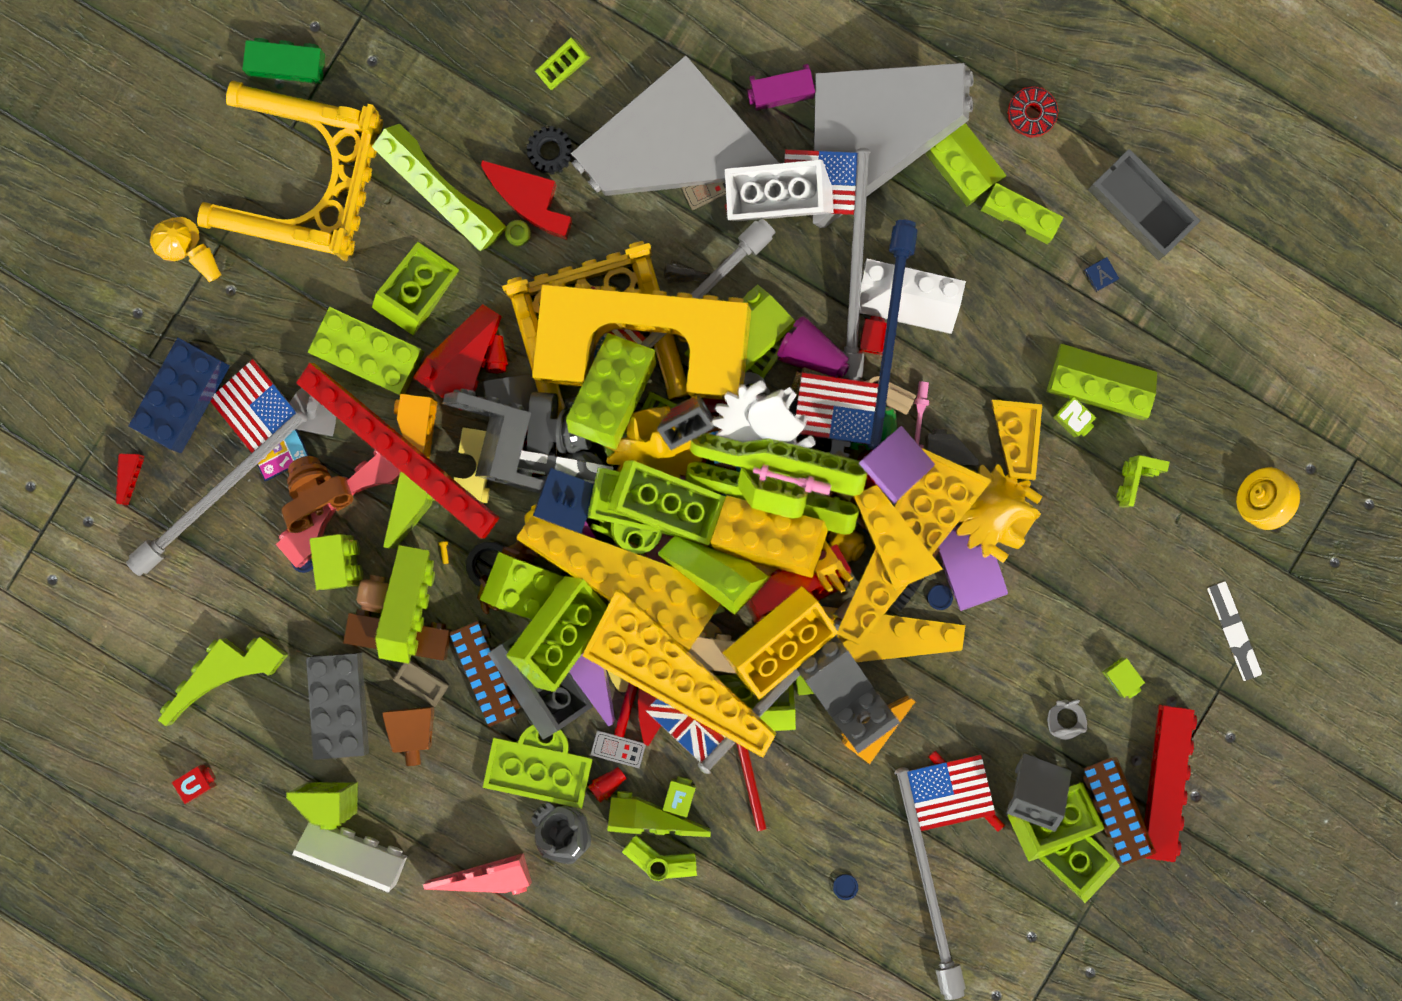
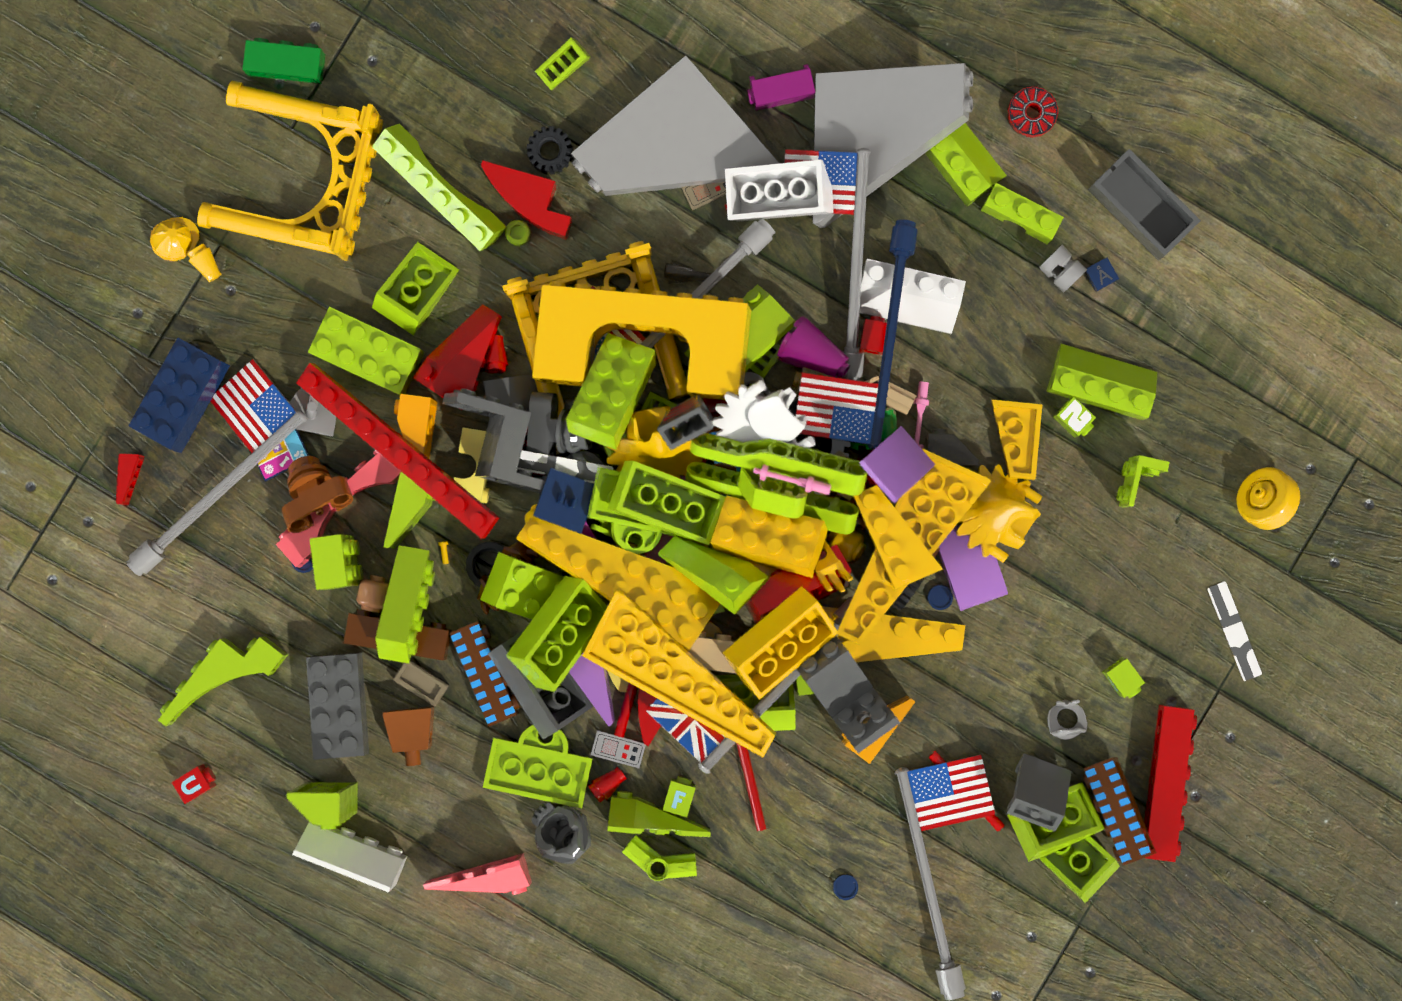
none -> light grey wheel [1039,244,1087,293]

